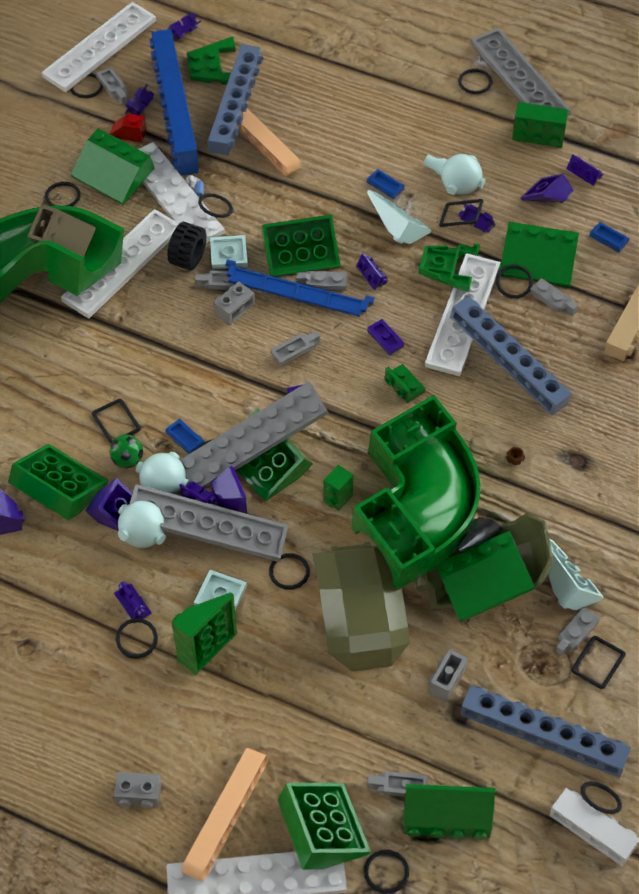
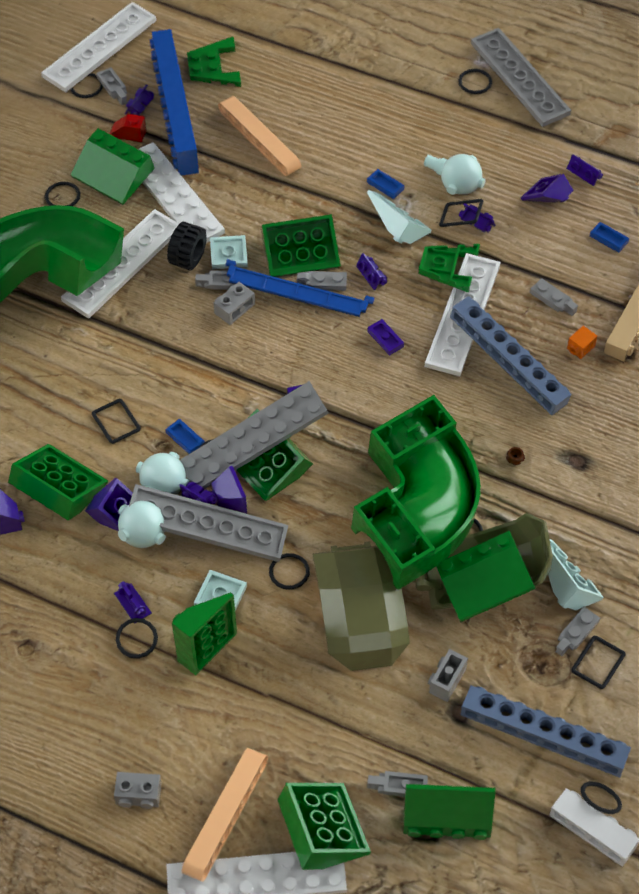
dark tan slope [27,204,96,257] -> none
green piece [109,434,143,469] -> none
dark purple hinge [168,13,201,40] -> none
arm [186,175,204,198] -> none
black piece [198,193,233,218] -> none
sand blue brick [208,44,263,156] -> none
light grey hinge [271,331,321,367] -> none
green brick [323,465,354,511] -> none
black piece [364,850,409,894] -> none
green bracket [384,364,425,403] -> none
black piece [457,517,501,552] -> none
black piece [496,264,533,299] -> none
green slope [500,222,579,287] -> none
green brick [512,102,569,148] -> none
none -> orange brick [567,325,597,359]

